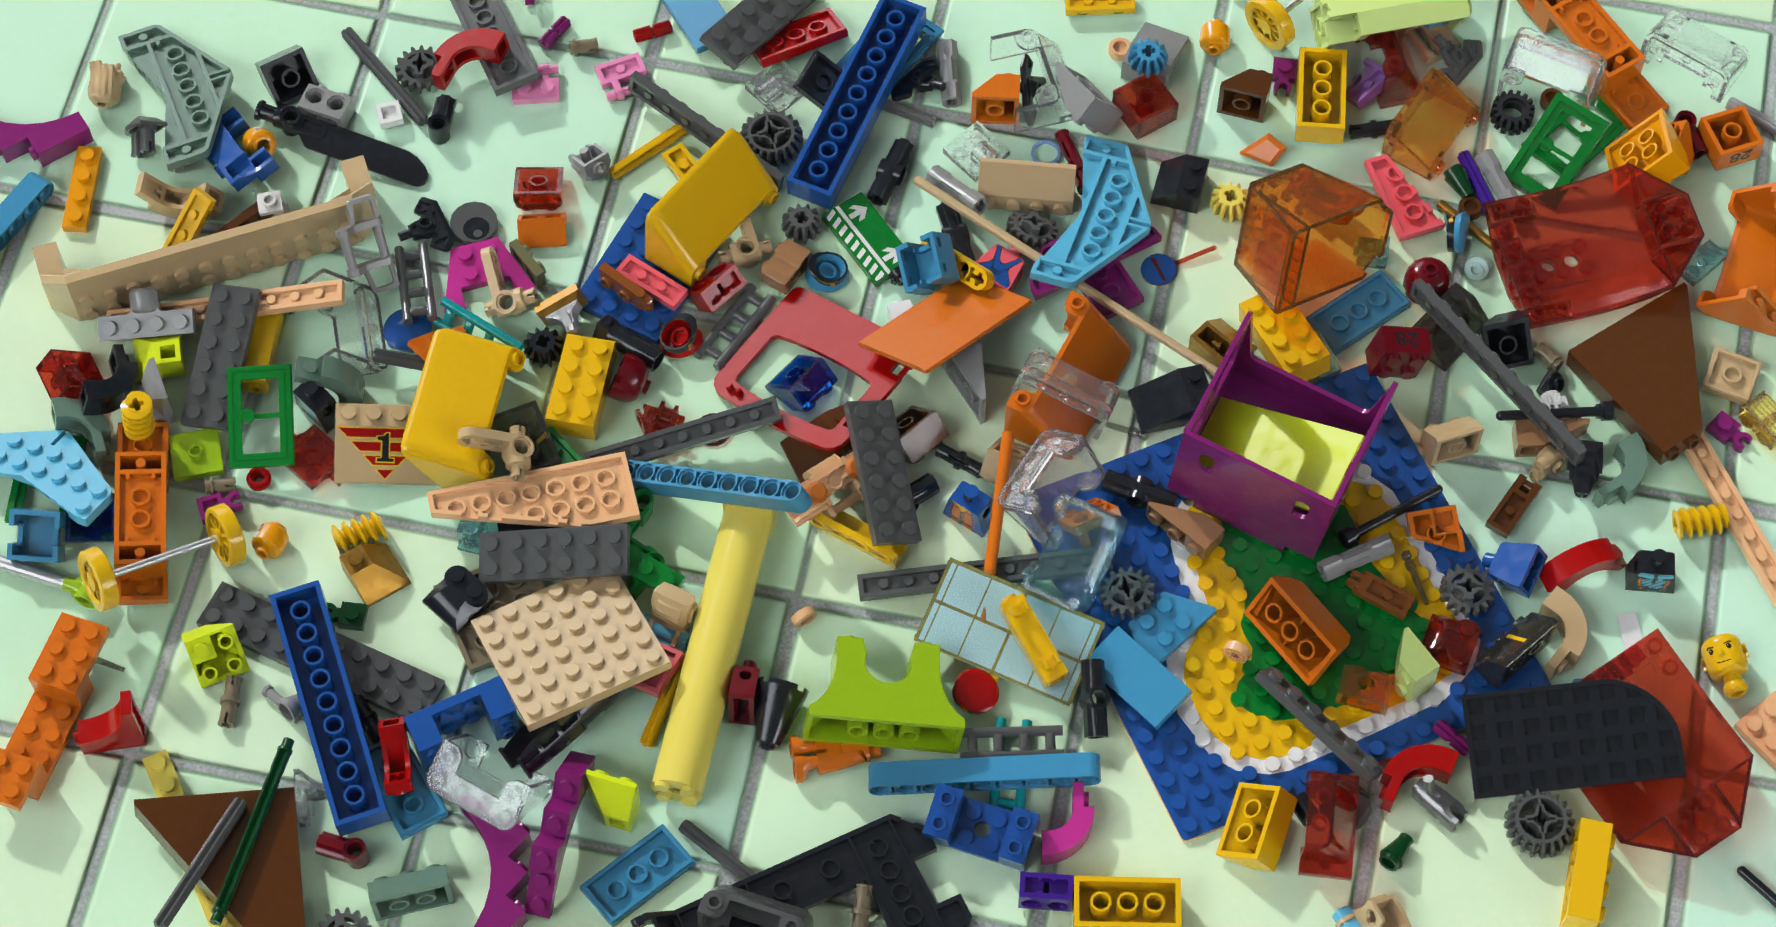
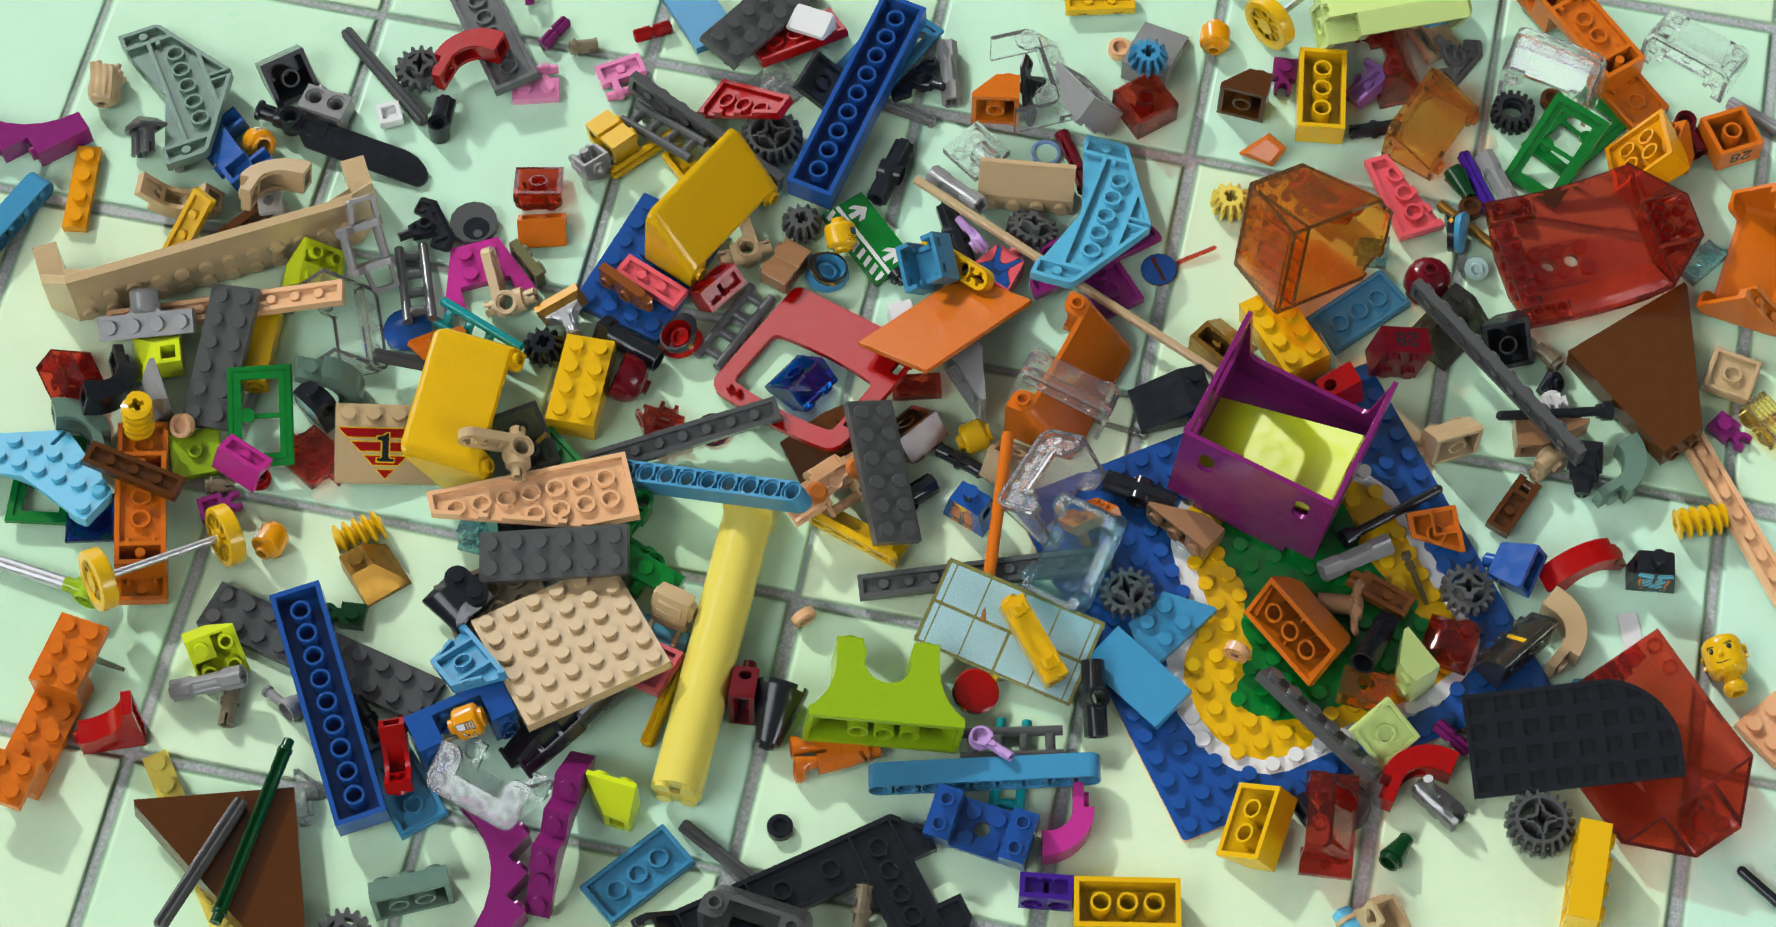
dark azure piece [6,508,68,563] -> none
dark red piece [315,831,370,869] -> none
black slope [1150,154,1210,214] -> none
none -> reddish brown plate [82,440,186,503]
none -> light grey axle [168,664,249,702]
none -> light nougat tile [169,413,195,438]
none -> dark pink panel [212,434,273,493]
none -> tan arch [238,158,312,211]
none -> neon yellow slope [282,237,345,287]
none -> dark azure wing [430,623,508,693]
none -> light orange head [447,703,488,741]
none -> yellow piece [585,109,640,165]
none -> dark grey bar [620,100,710,163]
none -> red wing [697,78,794,119]
none -> black tile [767,814,793,842]
none -> white slope [786,4,837,41]
none -> yellow head [824,217,857,254]
none -> clear red plate [892,372,942,401]
none -> lavender plate [955,215,990,255]
none -> yellow head [955,418,994,455]
none -> lavender plate [968,725,1015,762]
none -> red torso [1315,361,1363,404]
none -> medium nougat piece [1317,579,1365,637]
none -> yellowish green plate [1348,696,1421,769]
none -> black piece [1350,609,1401,674]

